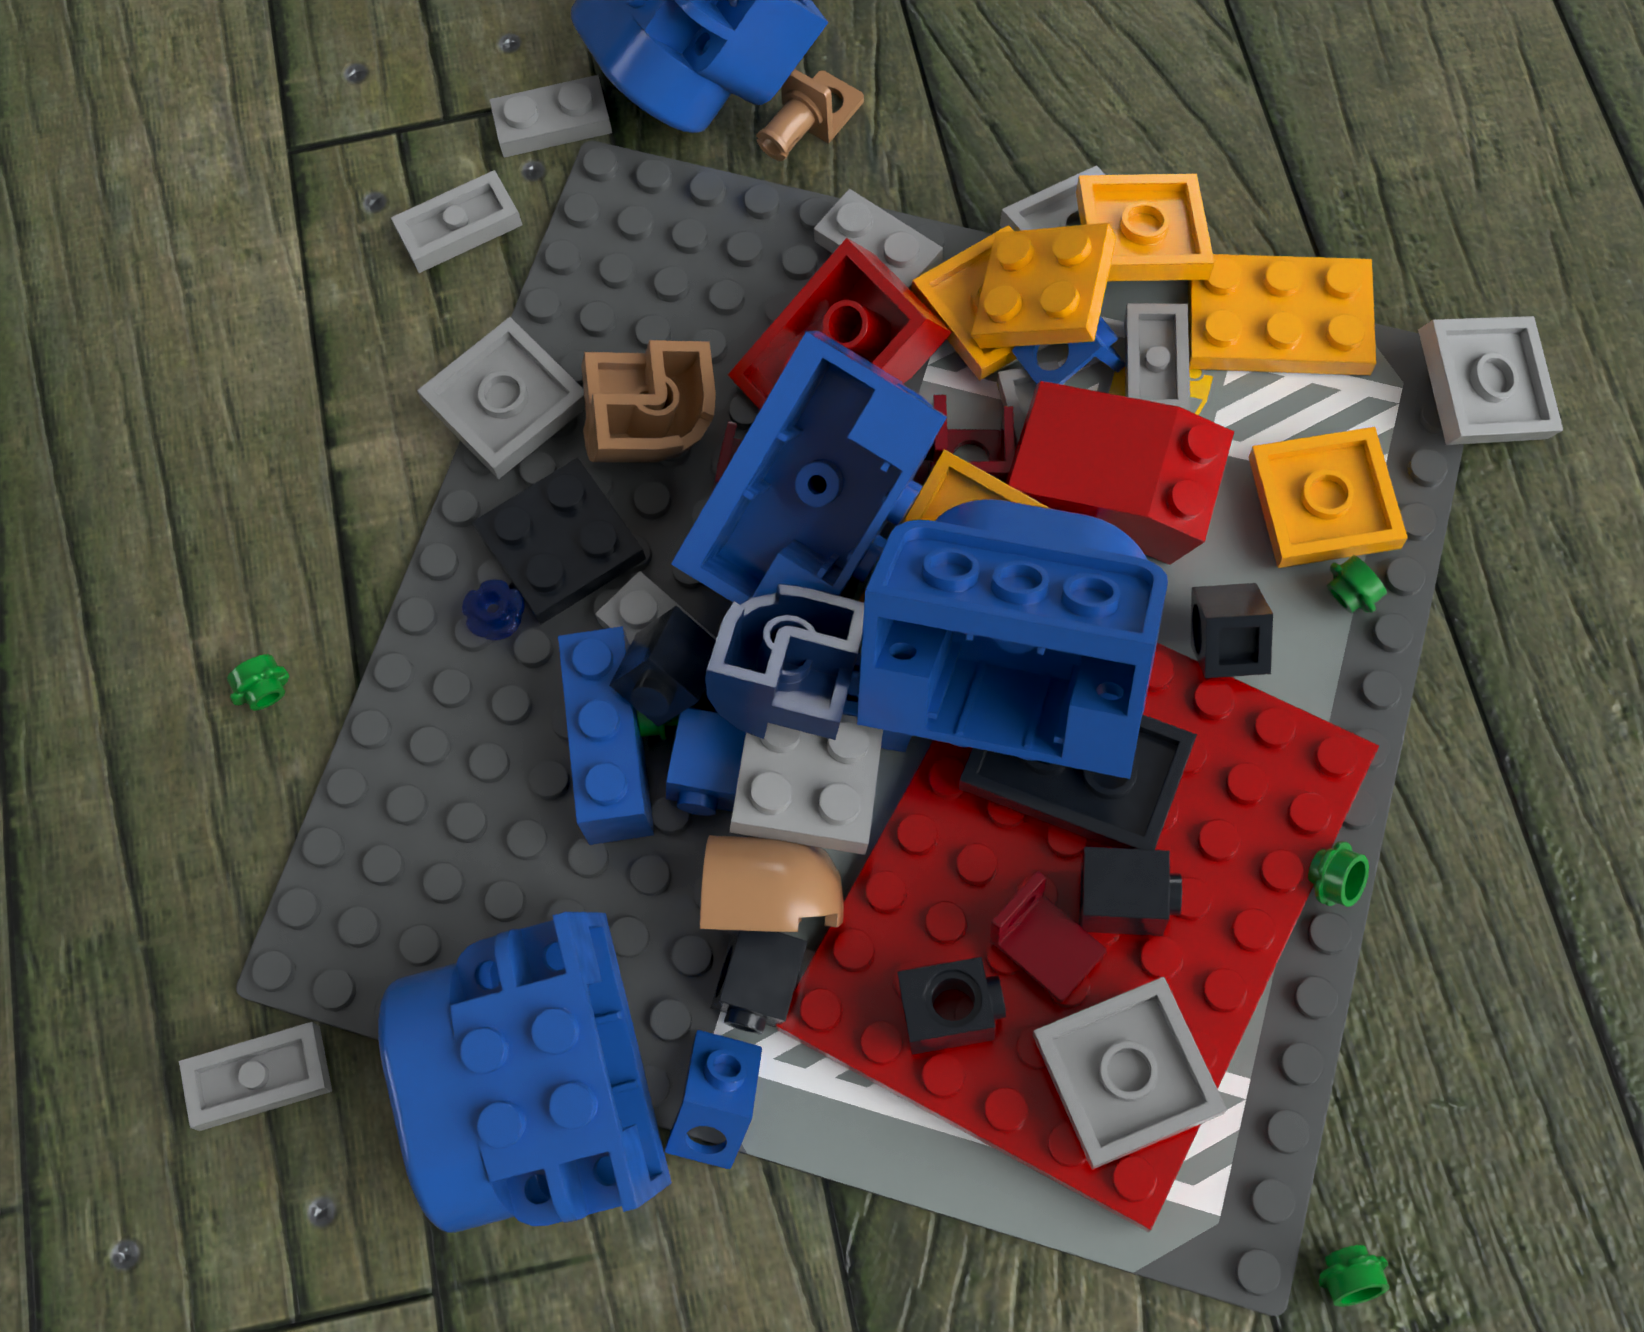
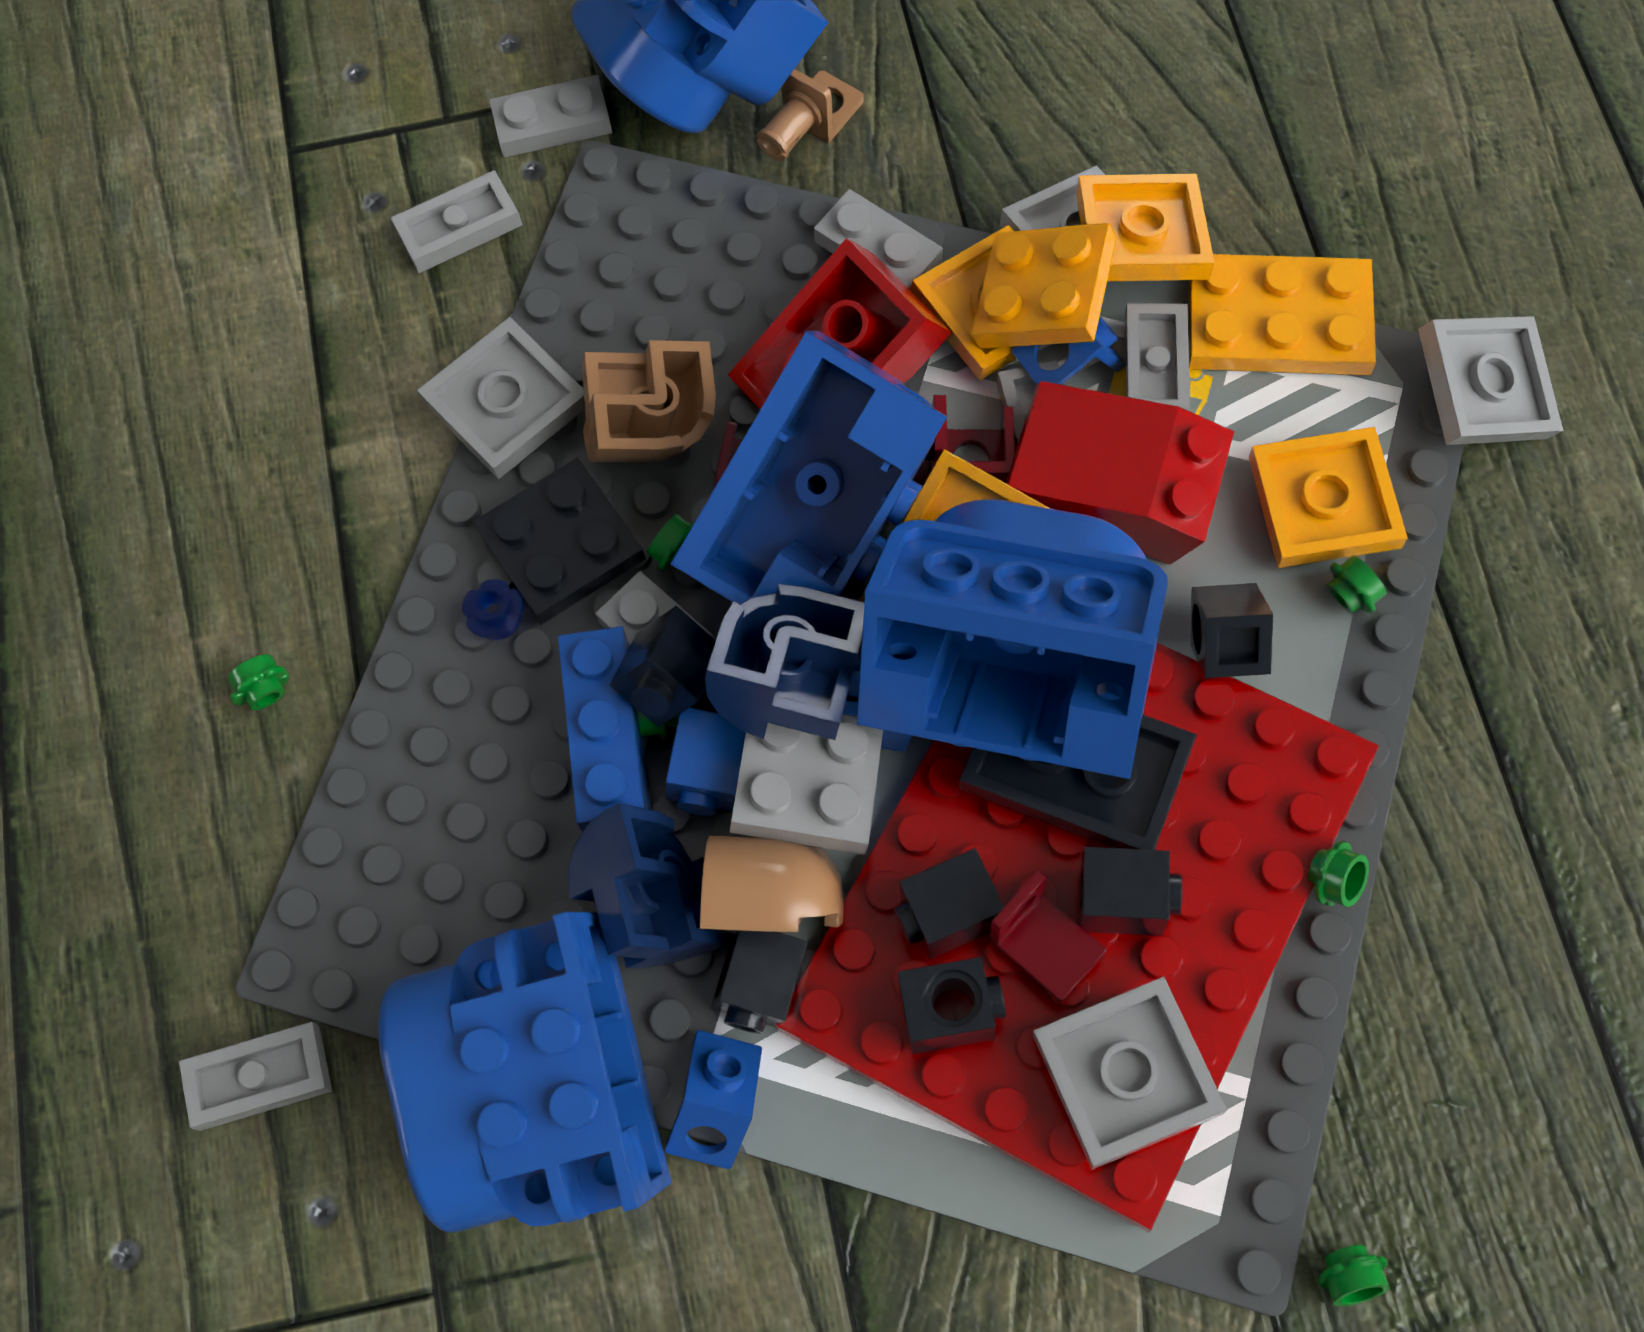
none -> dark blue brick [568,803,729,968]
none -> green plate [646,513,696,571]
none -> black brick [893,848,1004,960]

